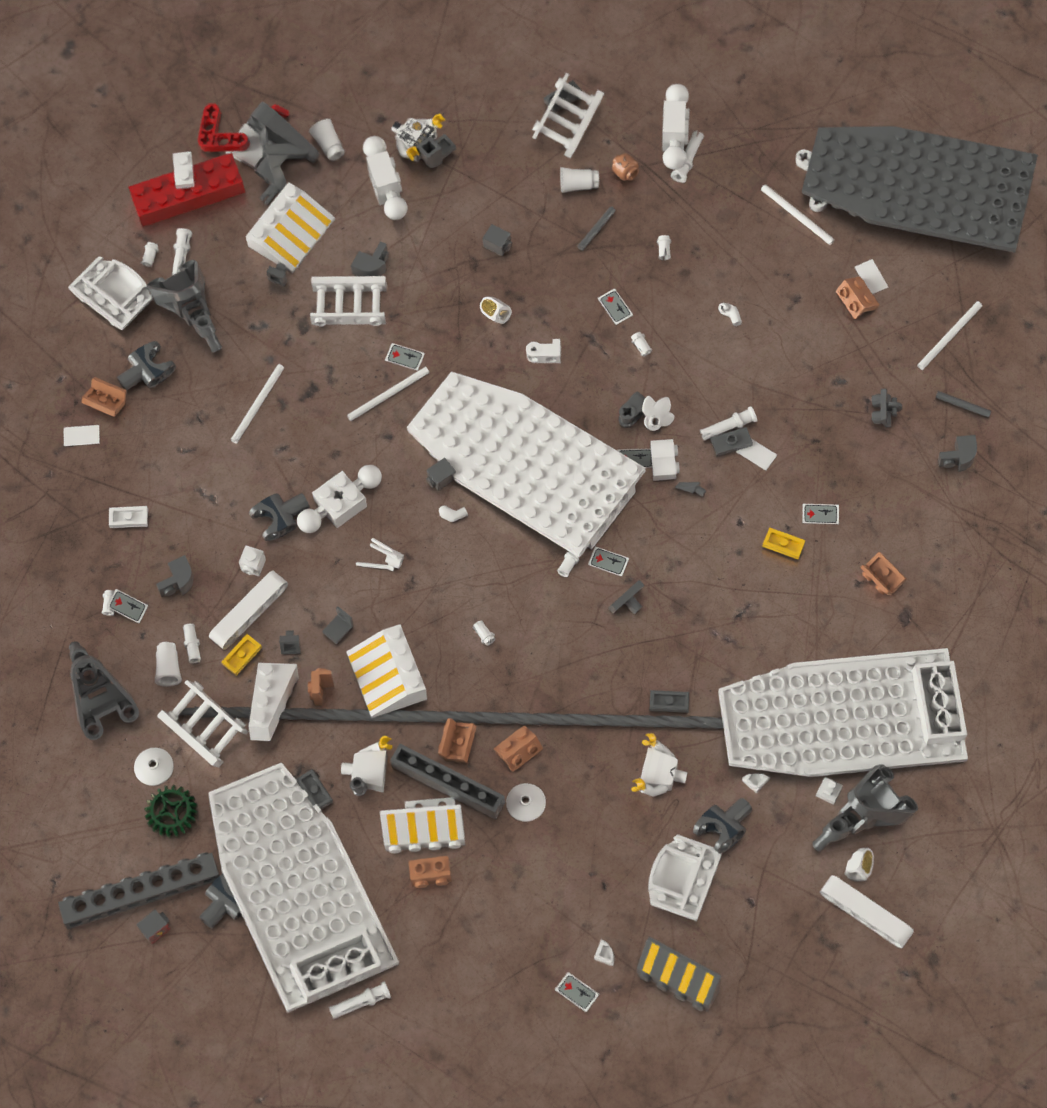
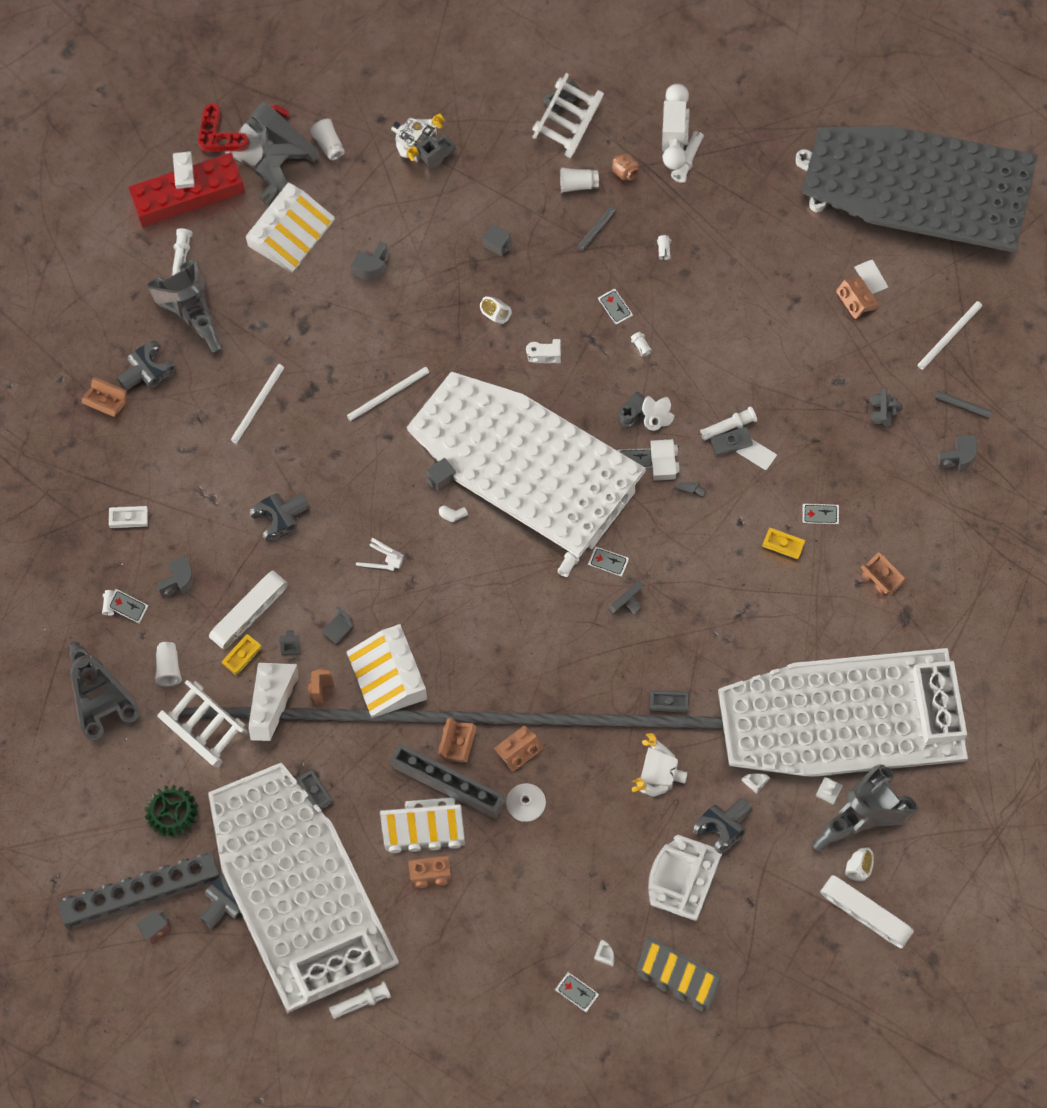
white sticker [64,425,99,446] -> none
white slope [68,257,153,330] -> none
white dish [134,748,174,786] -> none
white pin [141,242,159,267] -> none
white pin [183,623,201,664] -> none
white brick [239,546,266,576] -> none
dark grey tile [266,262,288,287] -> none
white brick [297,465,382,533] -> none
white fence [310,276,387,326] -> none
white torso [341,736,393,796] -> none
white brick [363,136,407,220] -> none
sticker [385,343,425,371] -> none
white pin [472,620,495,646] -> none
white arm [718,303,742,326] -> none
white piece [761,184,835,245] -> none

